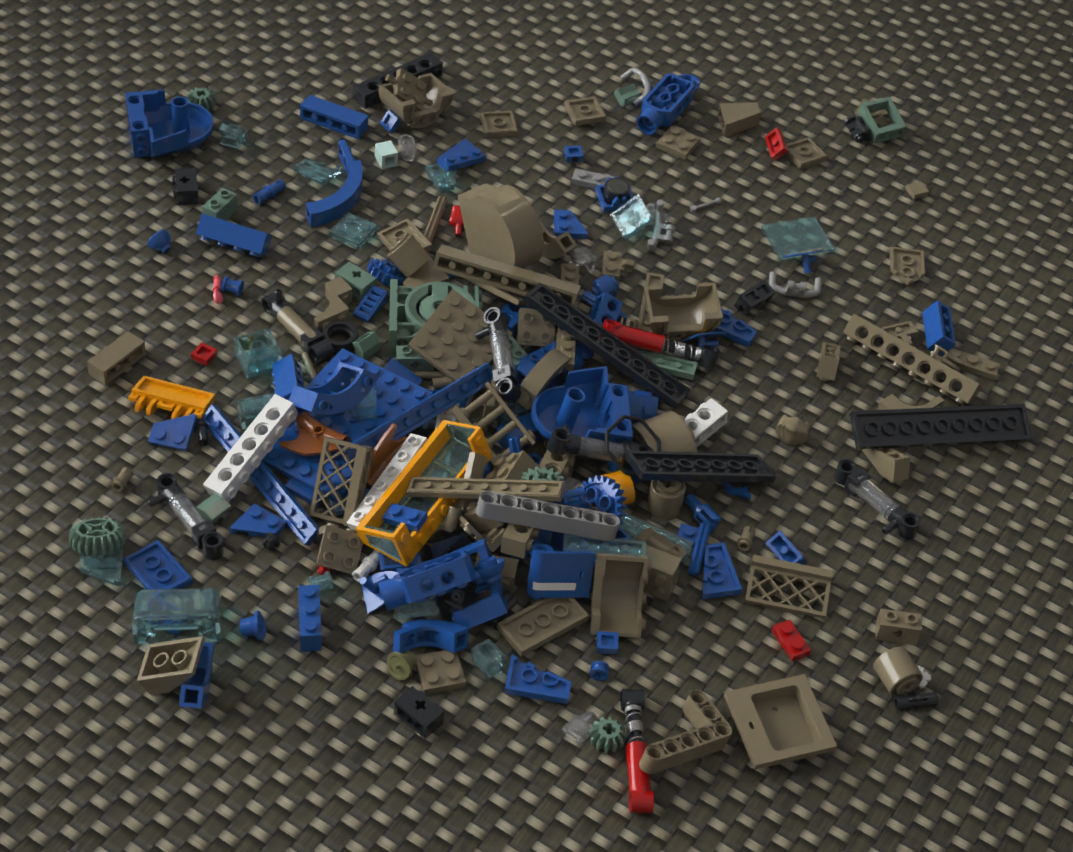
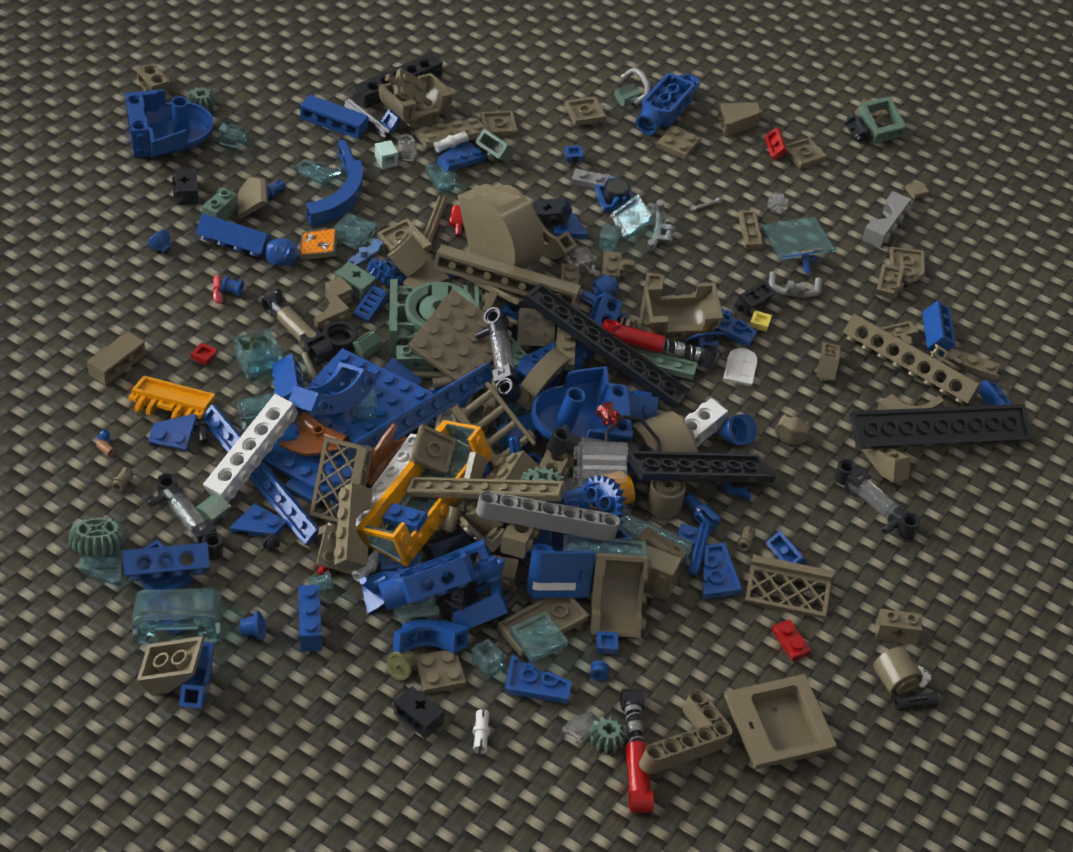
none -> medium nougat arm [96,429,115,457]
none -> blue brick [122,543,210,581]
none -> dark tan brick [136,63,171,96]
none -> dark tan tile [238,176,268,219]
none -> blue hair [265,238,299,266]
none -> tile [299,228,338,260]
none -> dark tan arch [334,483,372,571]
none -> axle [344,99,391,139]
none -> medium blue piece [347,239,385,266]
none -> dark tan tile [410,424,456,476]
none -> dark tan plate [415,118,488,149]
none -> white pin [434,131,469,153]
none -> white pin [473,709,490,754]
none -> sand green brick [475,129,517,164]
none -> dark tan bracket [482,290,518,328]
none -> clear light blue plate [509,611,568,663]
none -> black brick [533,198,573,226]
none -> clear brick [573,441,627,484]
none -> clear red wheel [596,402,620,426]
none -> clear light blue window [598,224,622,251]
none -> blue piece [718,414,757,446]
none -> white window [723,348,757,386]
none -> dark tan tile [738,211,763,250]
none -> light yellow plate [750,310,772,332]
none -> clear gear [767,192,788,213]
none -> light grey arch [862,191,911,248]
none -> dark tan bracket [875,262,907,299]
none -> blue slope [978,380,1012,405]

